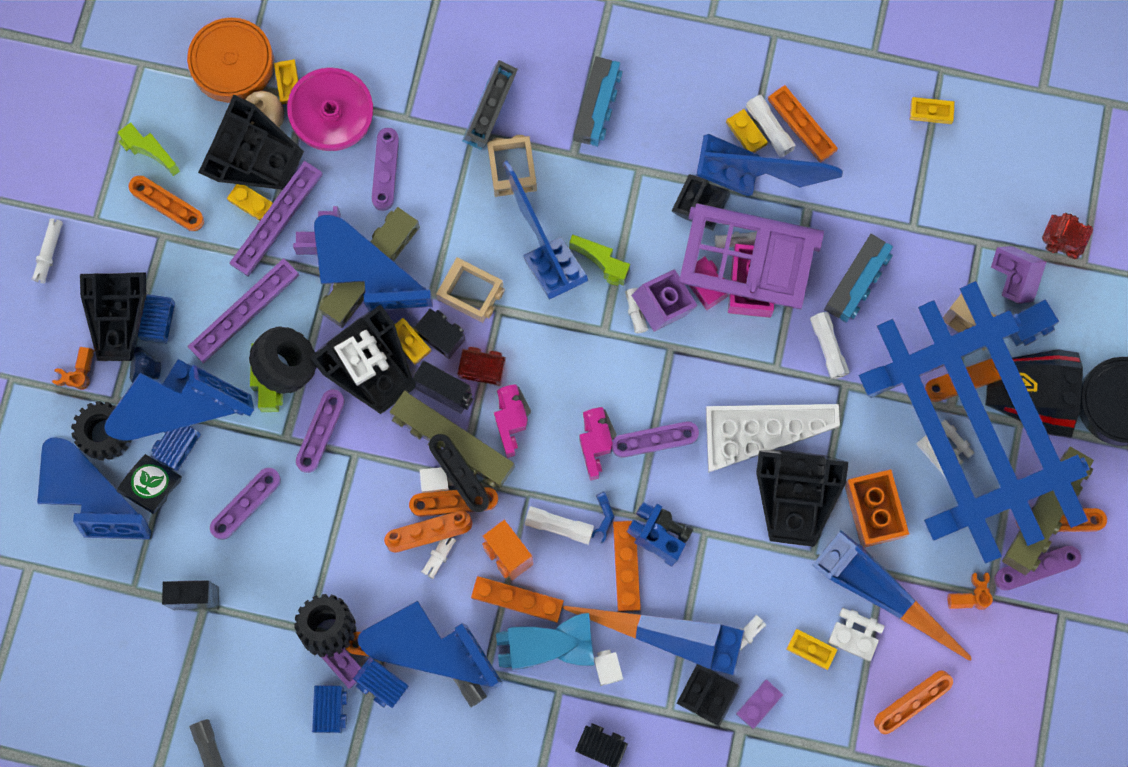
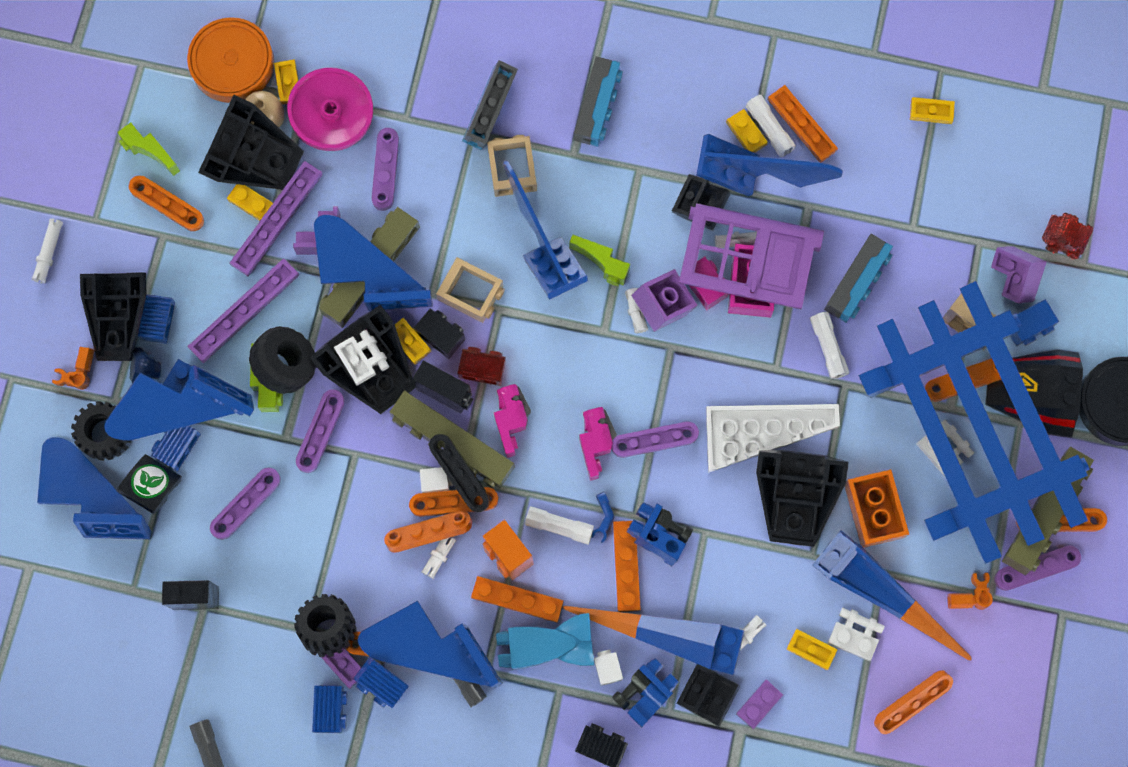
none -> blue hips [612,658,679,728]

